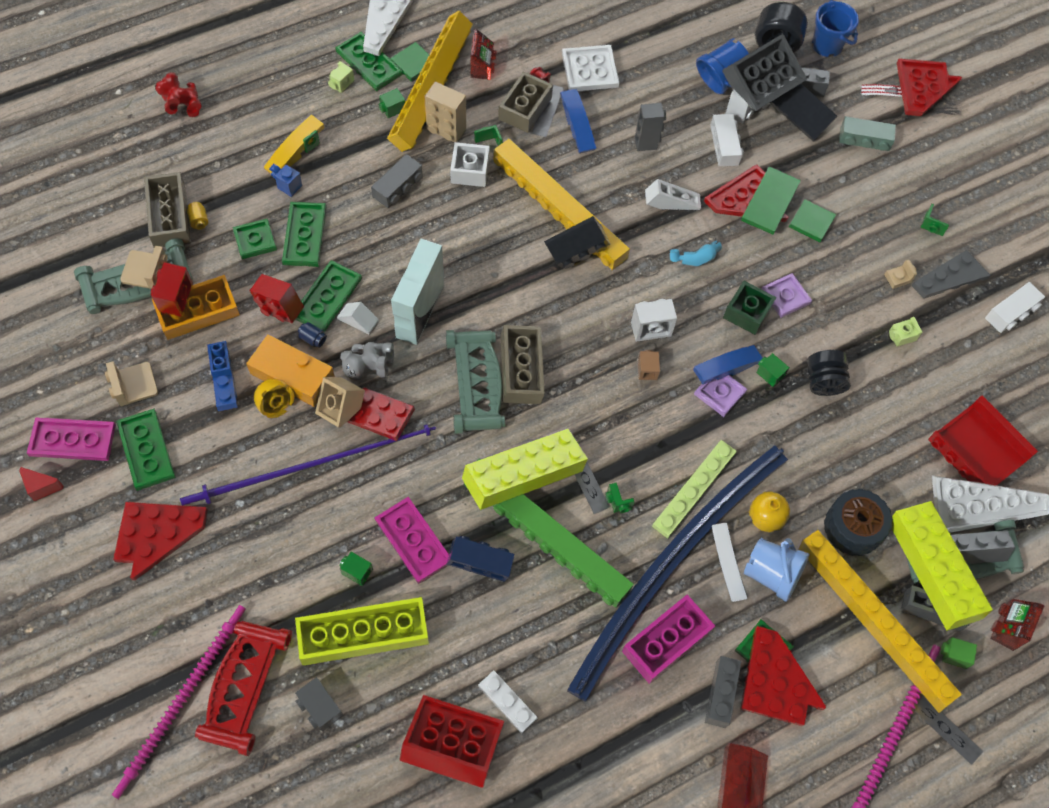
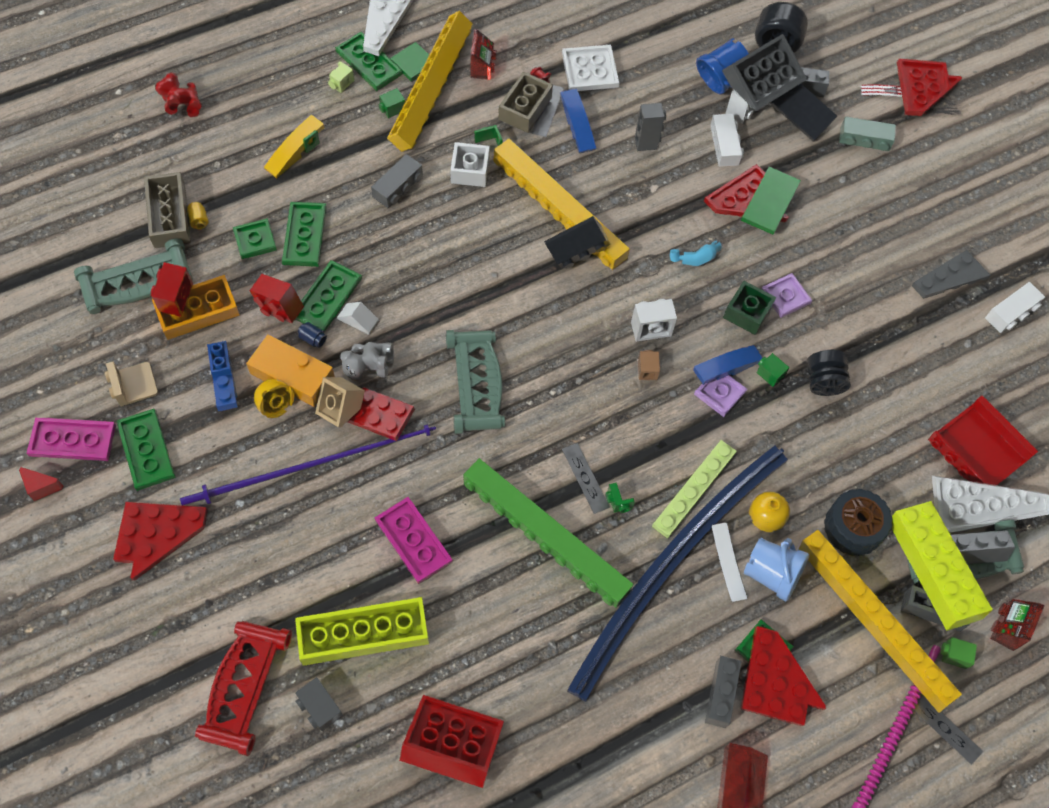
dark pink hose [111,605,246,800] -> none
tan bracket [120,246,168,289] -> none
blue brick [269,164,303,197] -> none
green brick [339,552,373,586] -> none
light aqua tile [391,239,444,345] -> none
tan brick [425,82,466,142] -> none
dark blue brick [446,536,515,582] -> none
neon yellow brick [462,429,588,510] -> none
white plate [478,670,538,734] -> none
dark tan brick [500,325,544,404] -> none
dark pink brick [622,594,715,684] -> none
white slope [645,179,701,210] -> none
green tile [789,199,836,242] -> none
blue piece [812,0,859,57] -> none
tan bracket [884,260,917,289] -> none
yellowish green brick [889,317,922,347] -> none
green bracket [920,204,949,236] -> none

